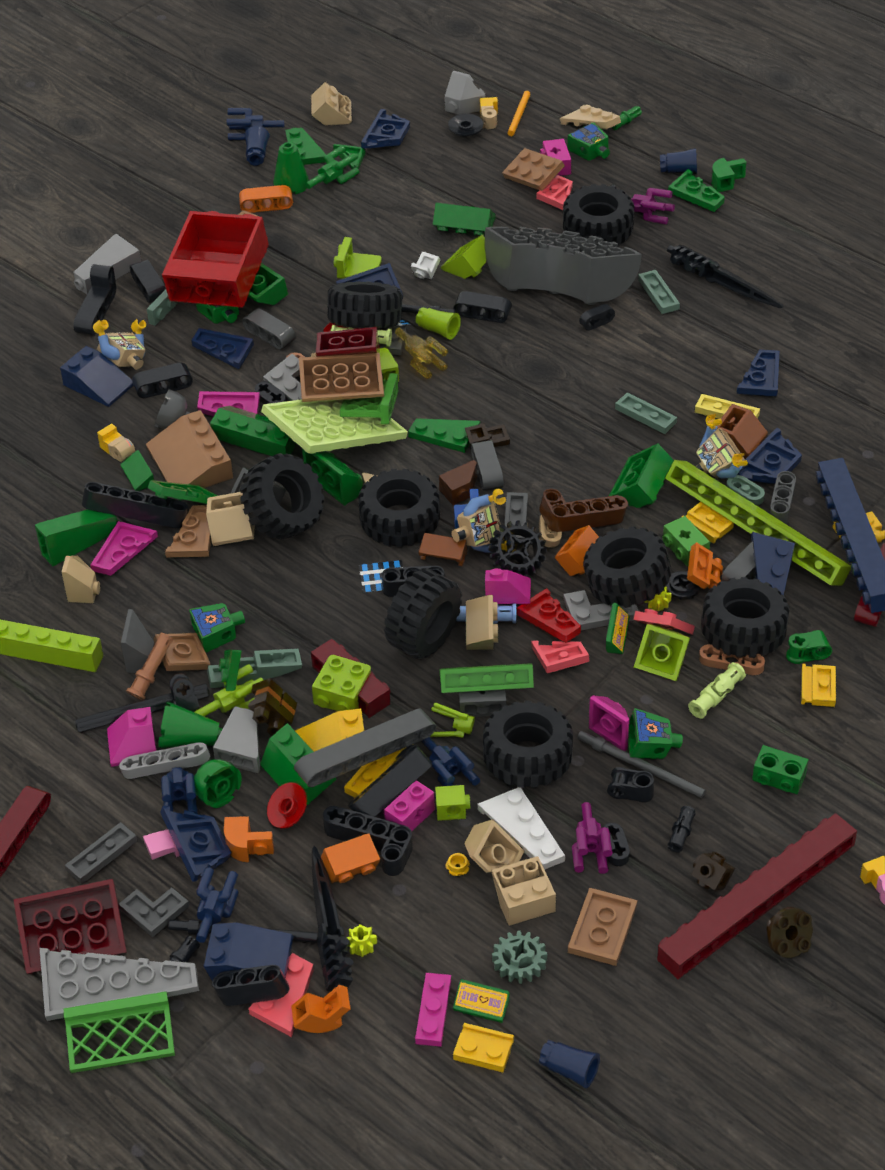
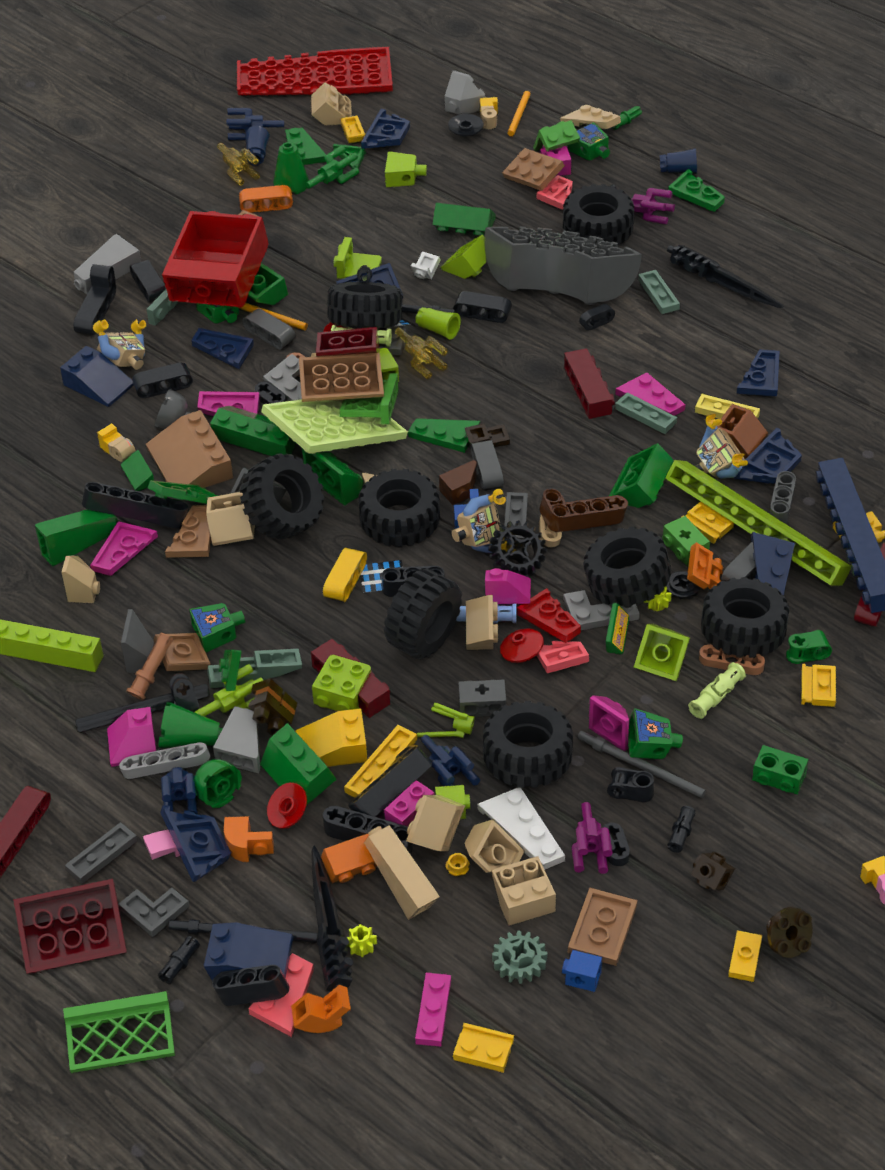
light grey wing [40,948,199,1021] -> none
dark blue plant [196,867,239,943] -> none
dark grey beam [294,708,437,787] -> none
dark orange hinge [419,533,468,566] -> none
bright green fence [439,663,534,693] -> none
slope [453,979,510,1023] -> none
dark blue plant [539,1040,600,1089] -> none
orange brick [555,525,599,576] -> none
coral wing [633,609,695,635] -> none
dark red brick [657,813,857,979] -> none
green brick [711,158,746,192] -> none
sand green plate [727,475,765,506] -> none
none -> clear yellow plant [217,142,260,186]
none -> red wing [237,47,393,95]
none -> light orange bar [238,303,308,331]
none -> yellow beam [323,548,367,602]
none -> yellow plate [340,116,365,143]
none -> black pin [357,265,372,283]
none -> tan slope [364,825,439,920]
none -> lime torso [385,152,427,187]
none -> tan slope [406,795,465,851]
none -> red dish [500,628,544,663]
none -> bright green bracket [533,120,580,152]
none -> blue brick [562,950,602,992]
none -> dark red brick [564,348,615,419]
none -> dark pink wing [615,372,685,416]
none -> yellow plate [728,930,762,982]

